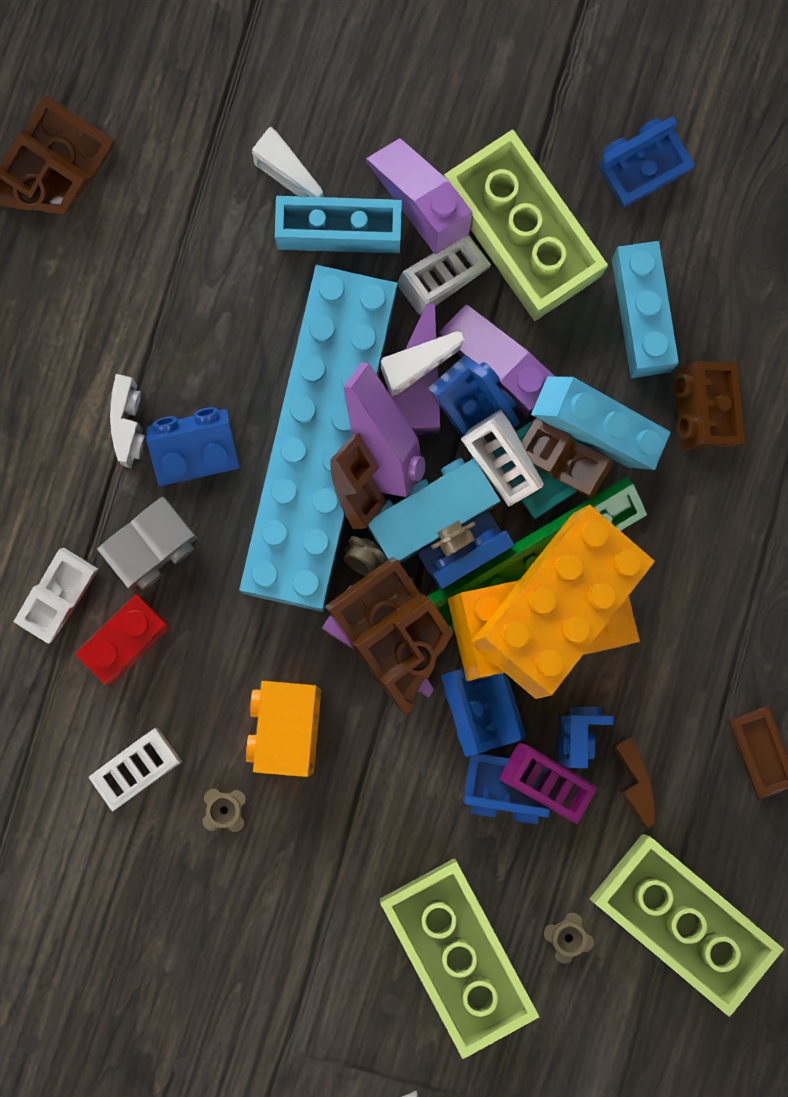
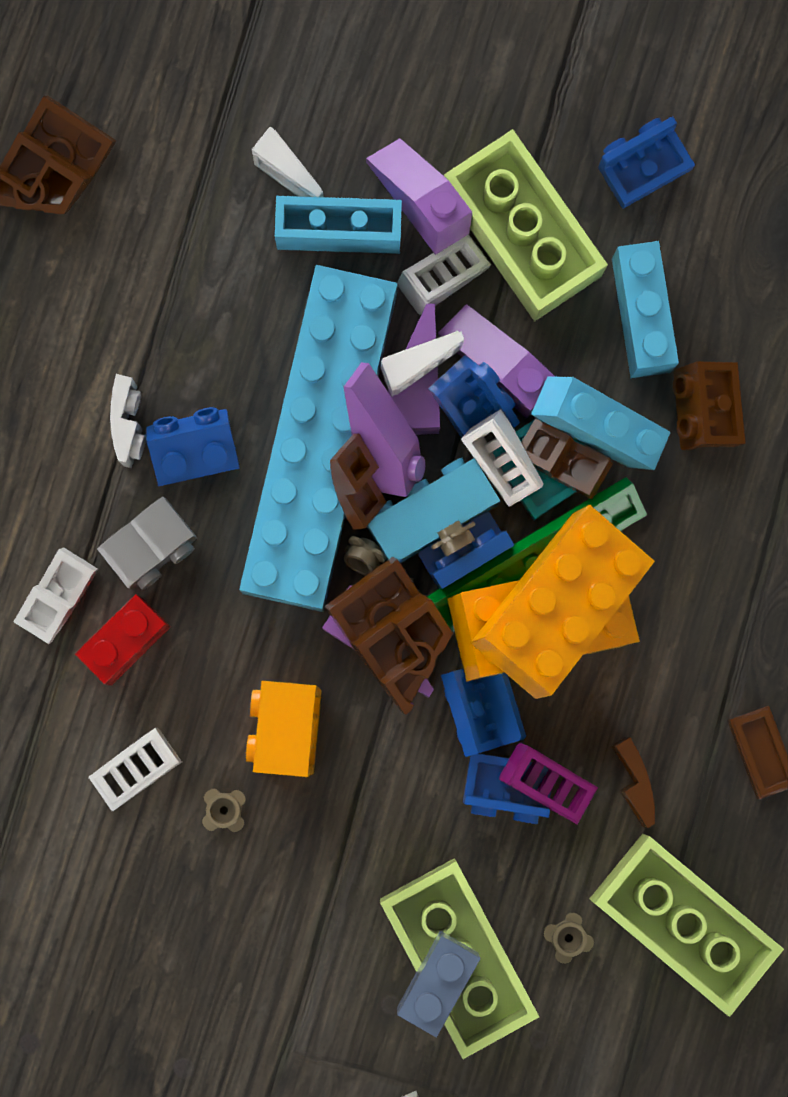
blue bracket [558,707,614,768] -> none
none -> sand blue brick [397,931,481,1038]

